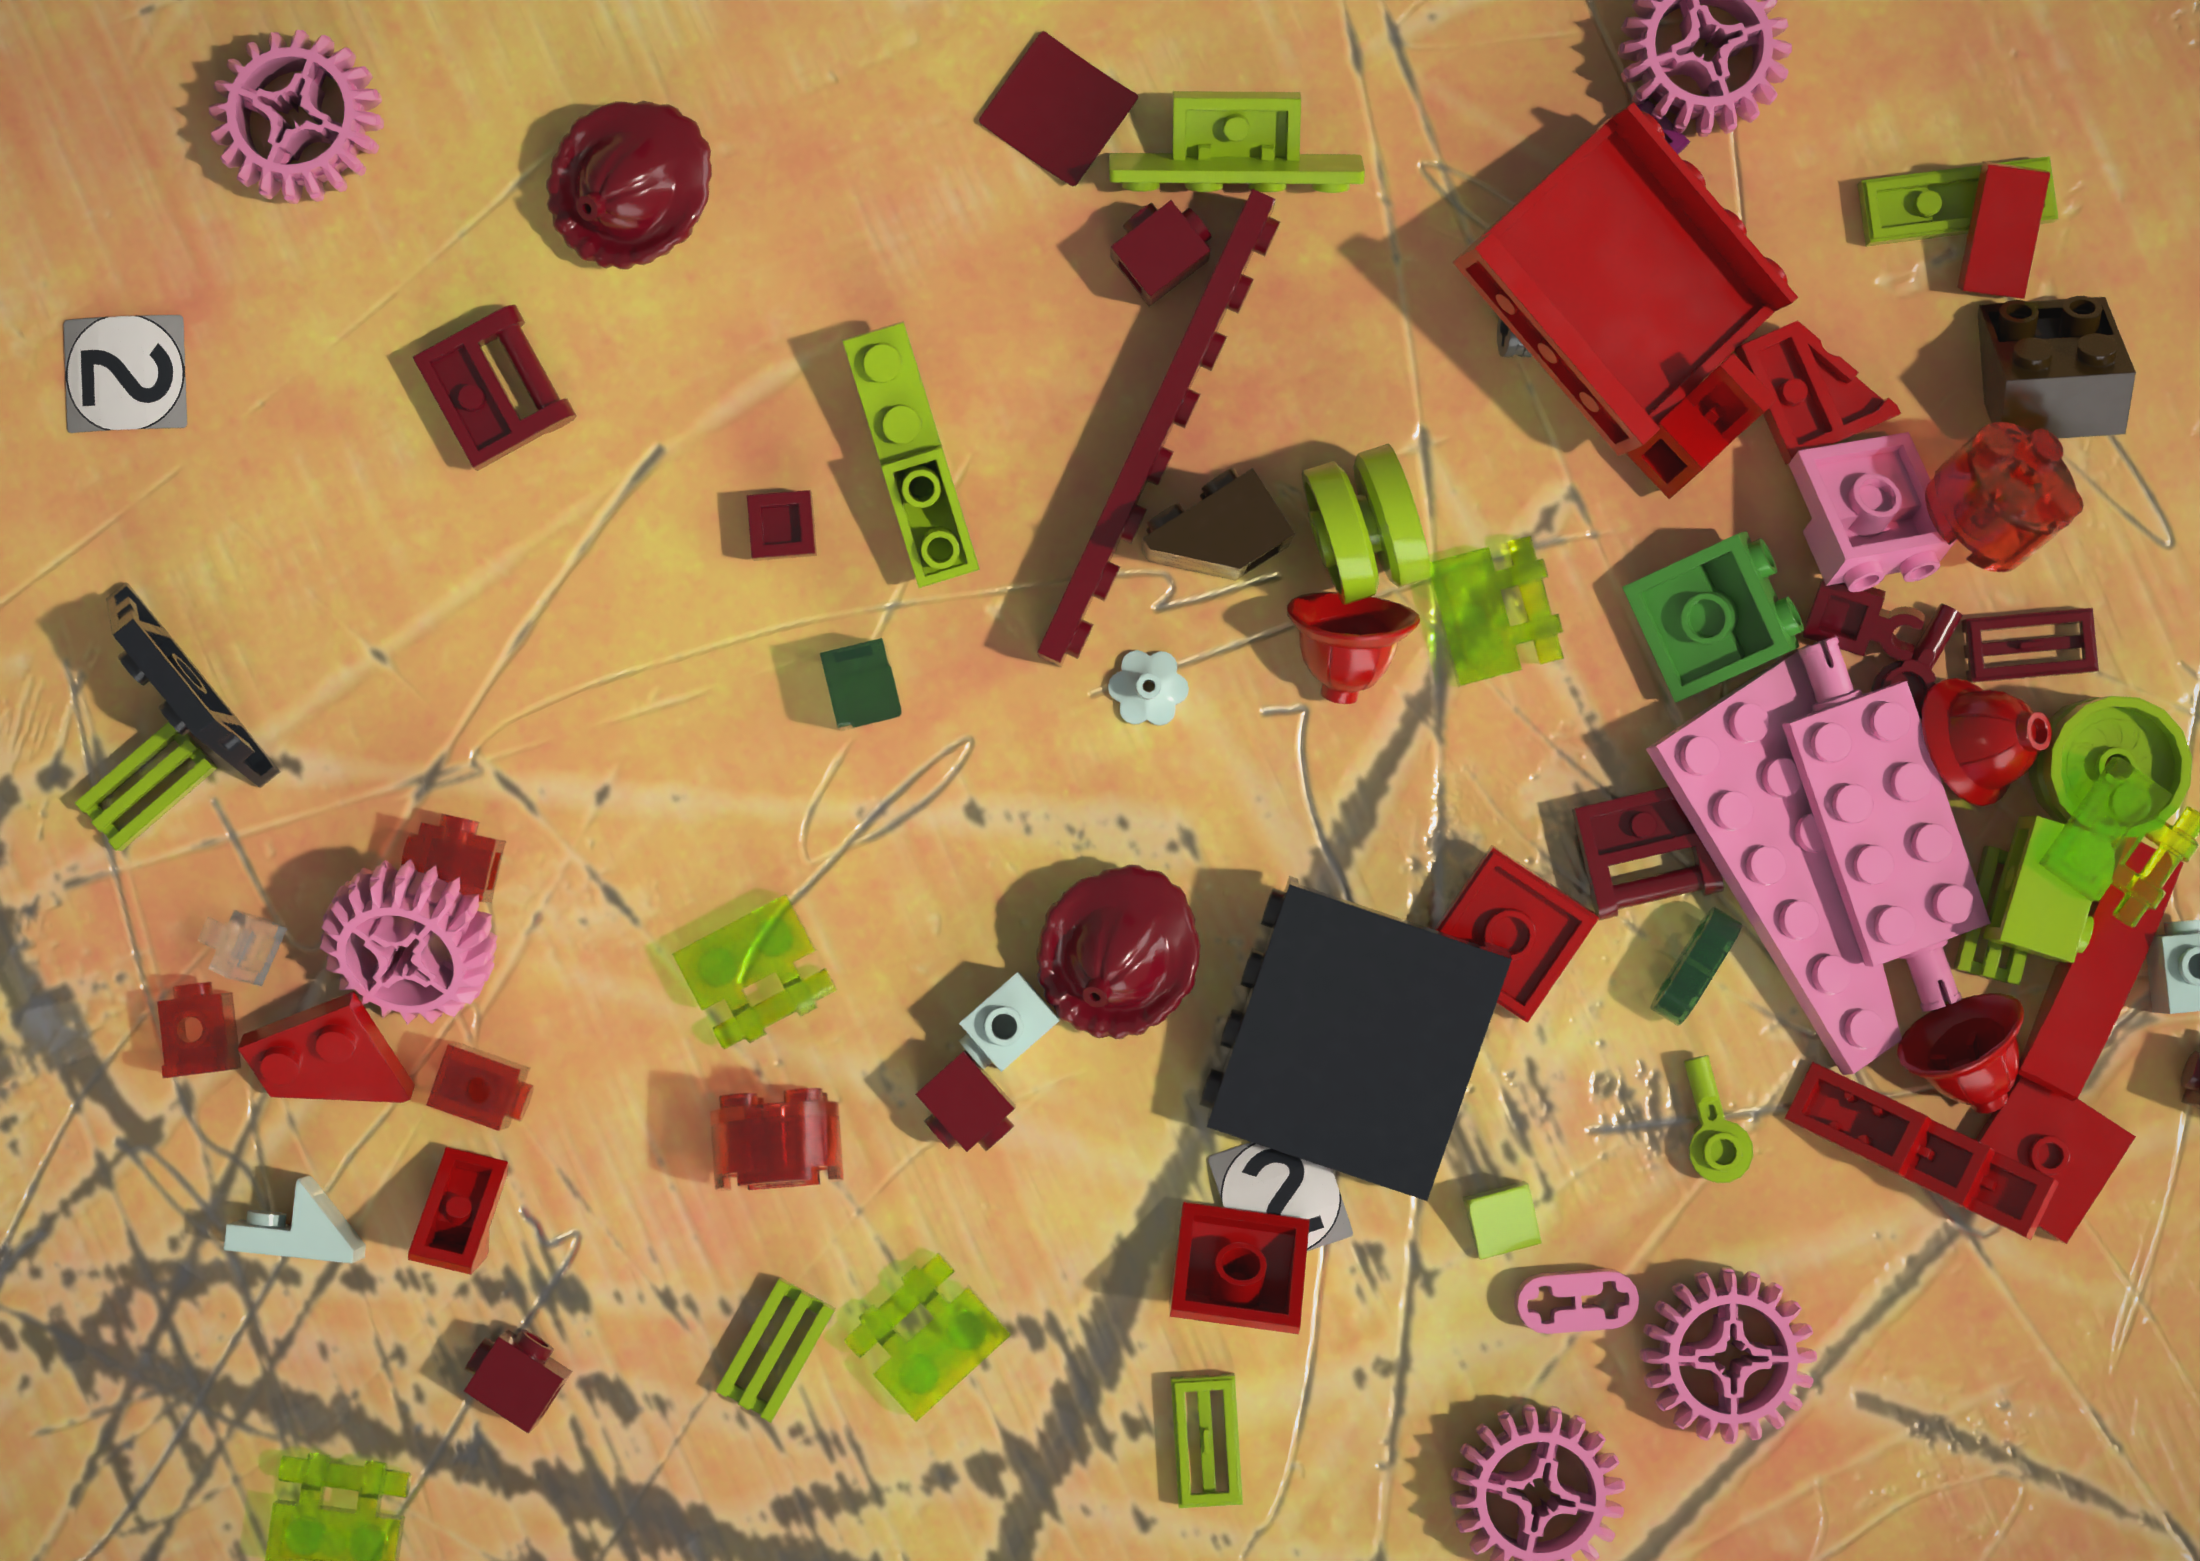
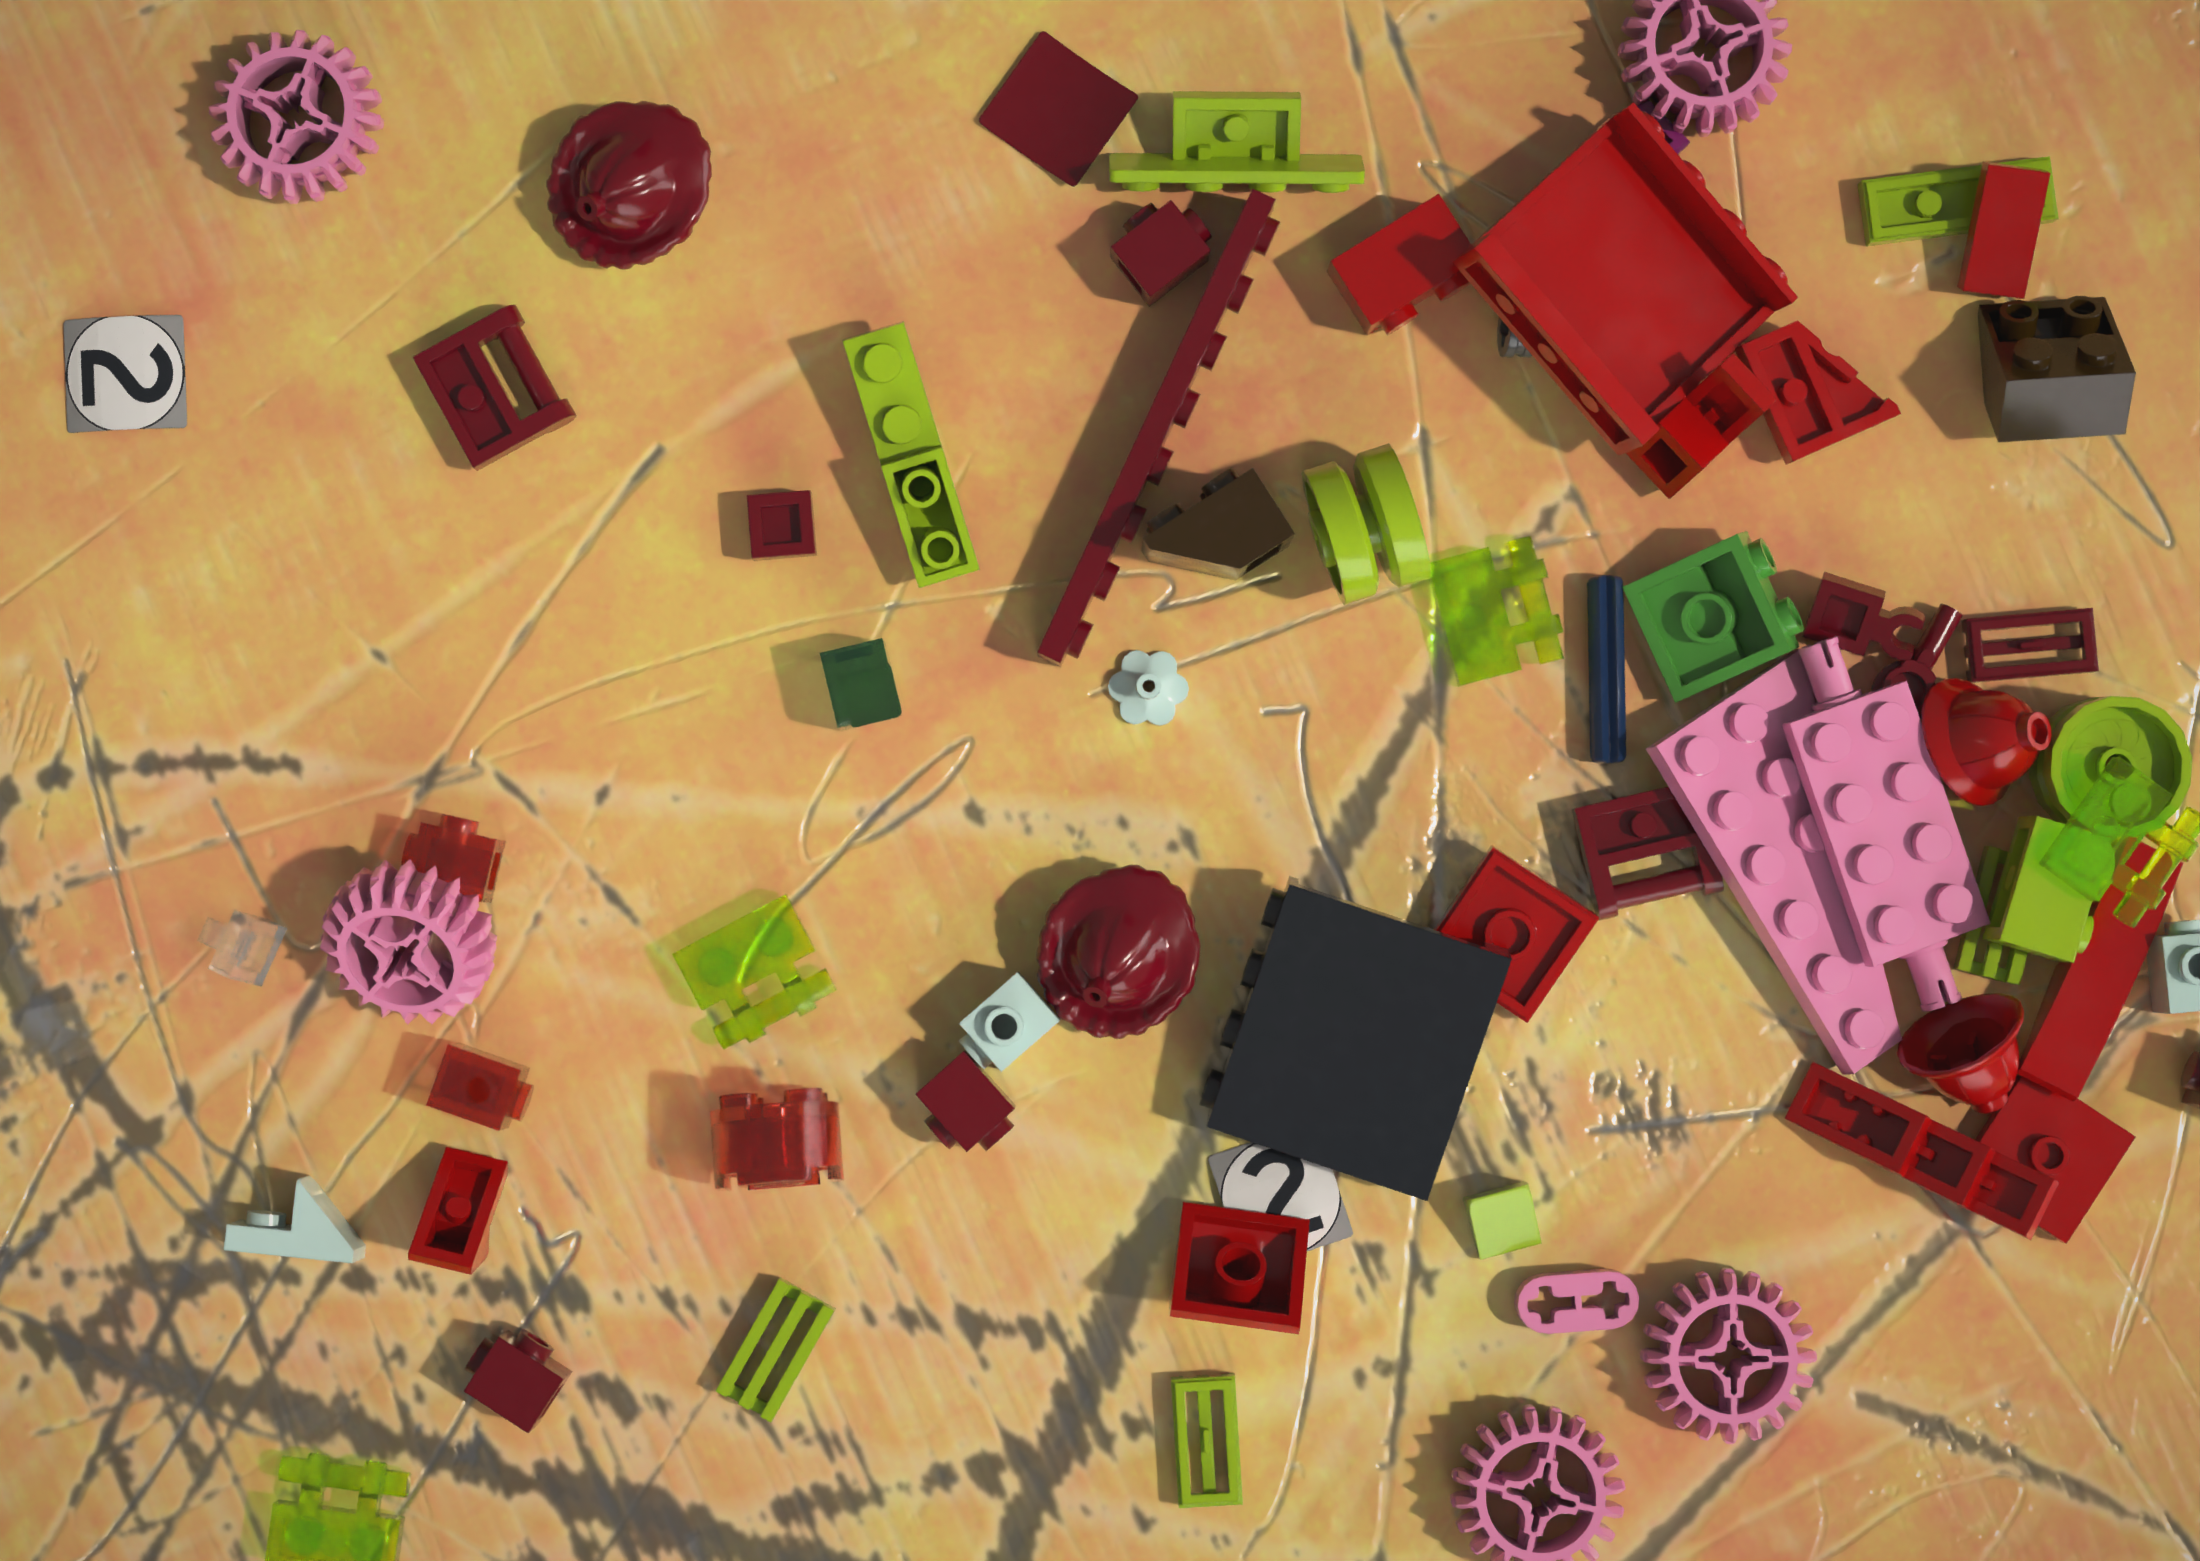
lime tile [75,722,218,851] -> none
black wing [106,583,281,788] -> none
clear red brick [157,982,241,1078] -> none
red wing [237,991,415,1103] -> none
clear neon green plate [844,1252,1012,1422] -> none
red hat [1287,592,1420,704] -> none
clear green beam [1650,906,1742,1026] -> none
lime plate [1684,1055,1753,1183] -> none
bright pink plate [1789,432,1958,592] -> none
clear red brick [1925,422,2084,572] -> none
none -> red brick [1327,194,1471,335]
none -> dark blue axle [1587,575,1626,764]

